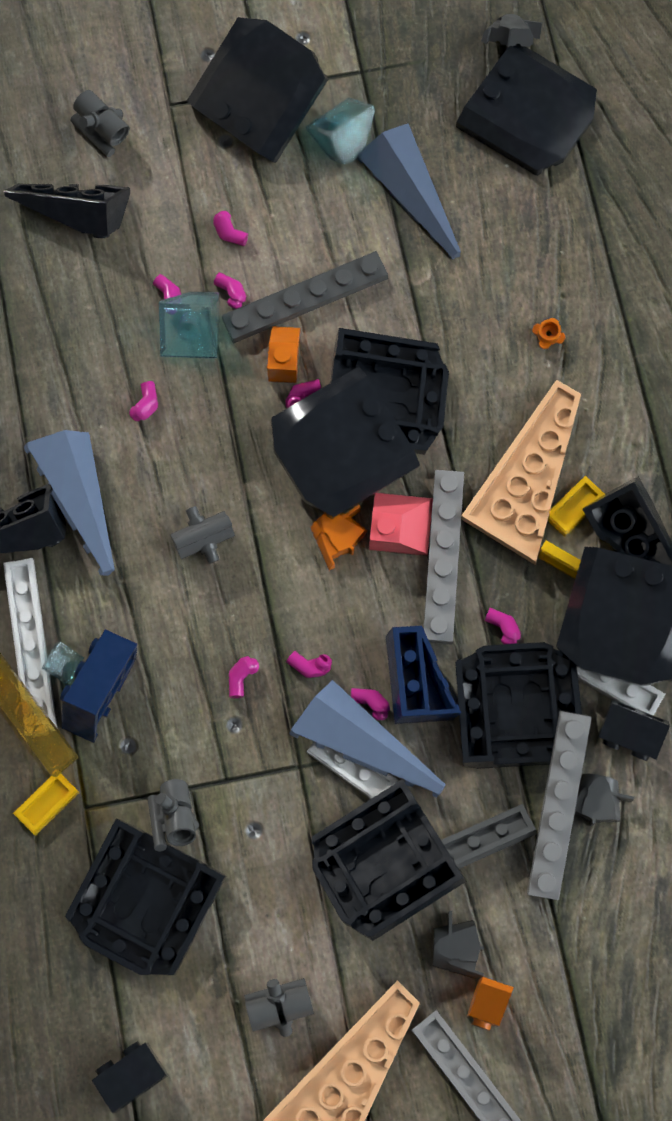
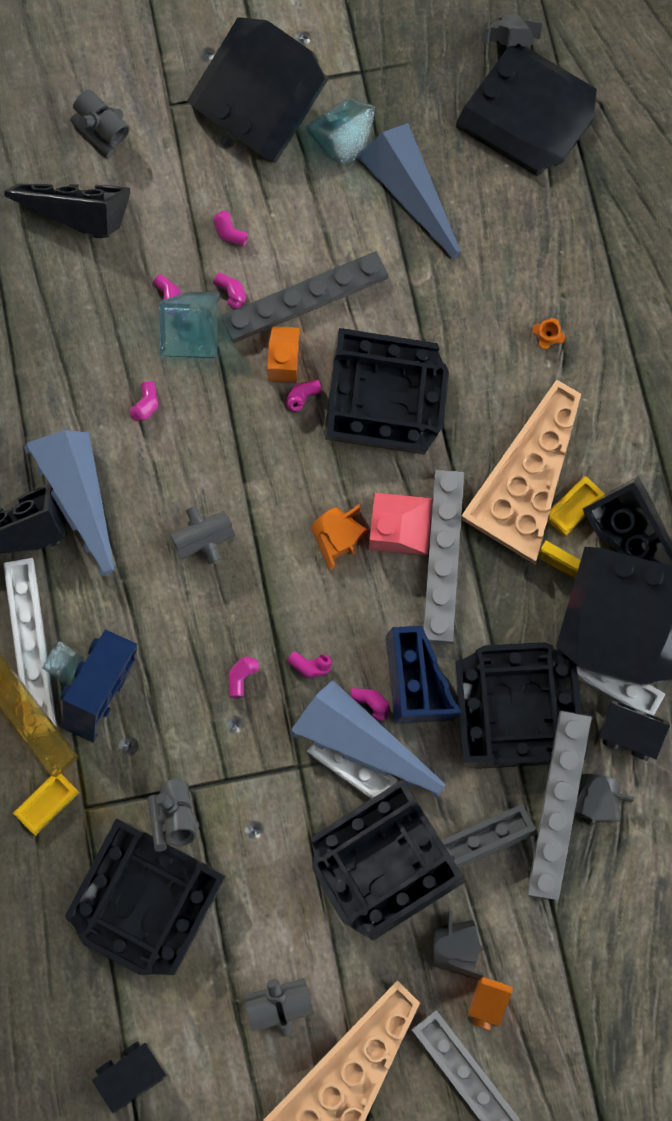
black wedge [271,367,420,519] -> none
dark pink arm [484,607,521,644] -> none

